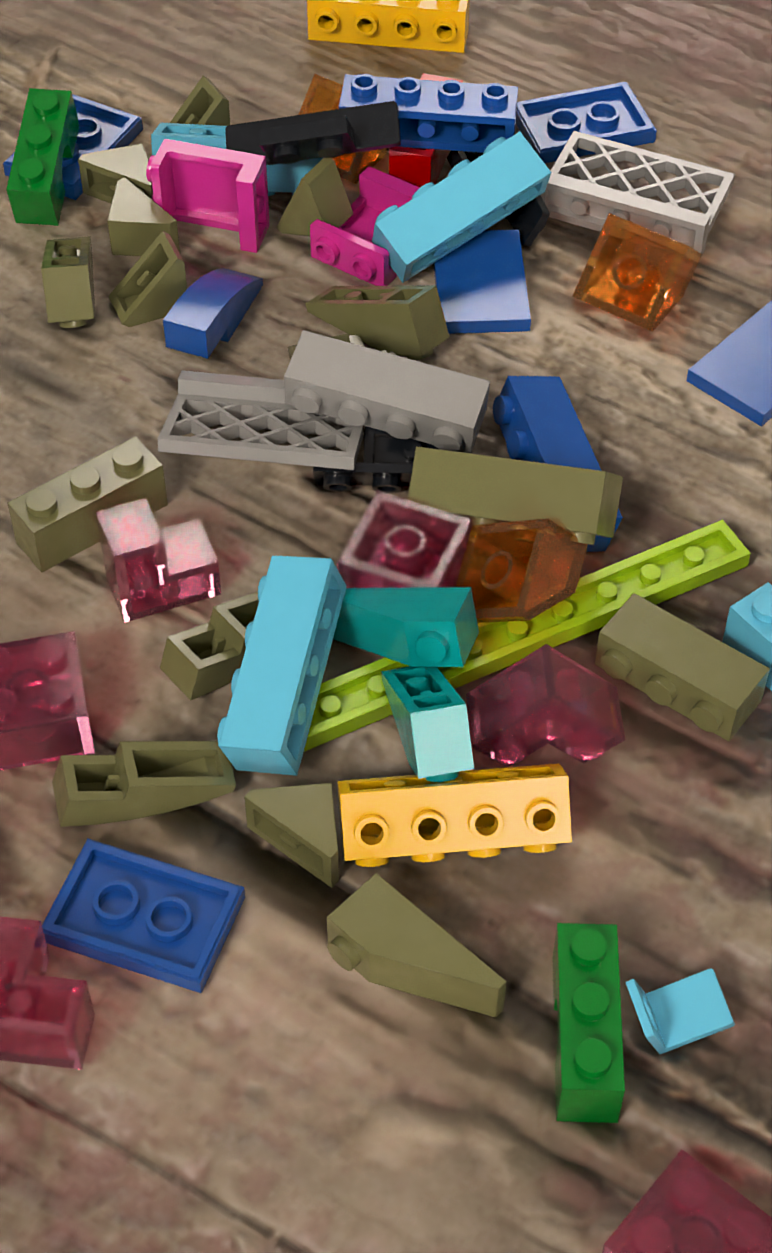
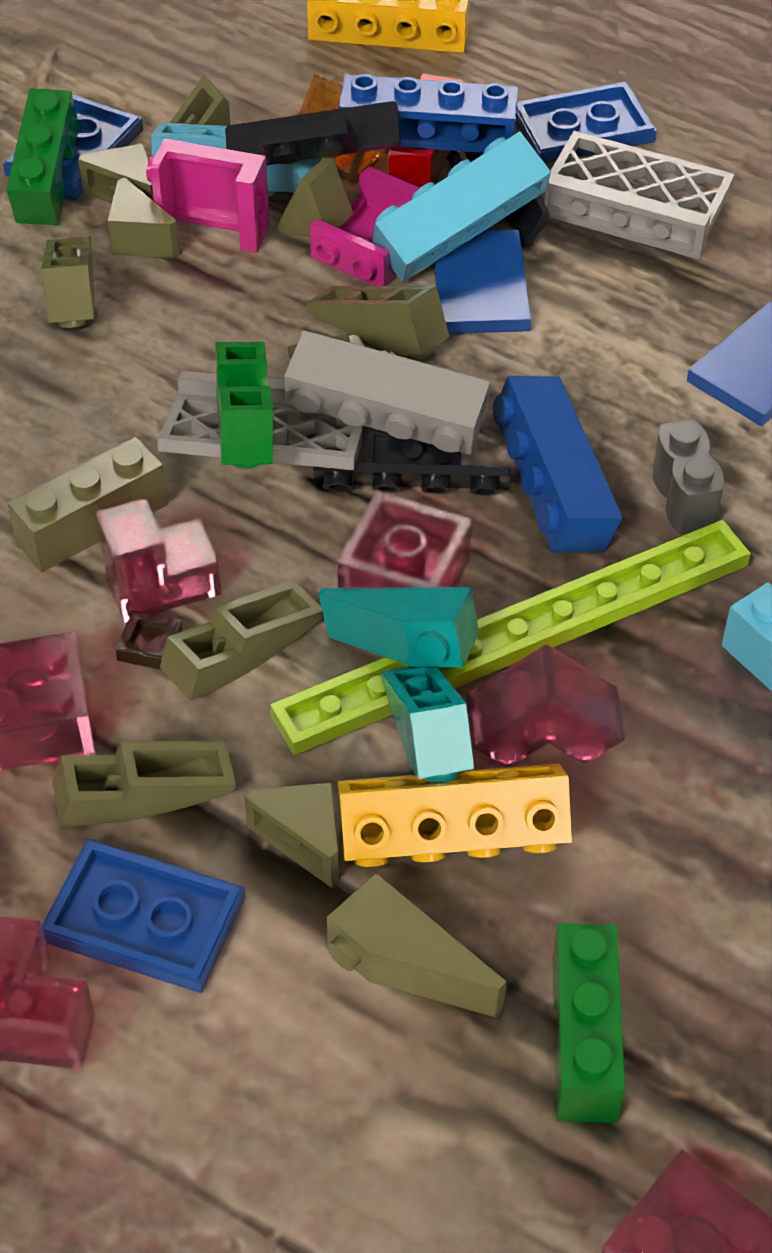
olive slope [108,231,187,327] -> none
blue slope [163,268,263,359] -> none
medium azure brick [217,555,347,776] -> none
olive brick [406,446,623,545] -> none
clear orange slope [455,518,588,623] -> none
clear orange slope [572,213,702,332] -> none
olive brick [595,593,770,741] -> none
medium azure bracket [626,968,735,1054] -> none
none -> dark brown tile [115,610,183,670]
none -> green arch [215,342,273,469]
none -> dark grey brick [653,419,724,535]

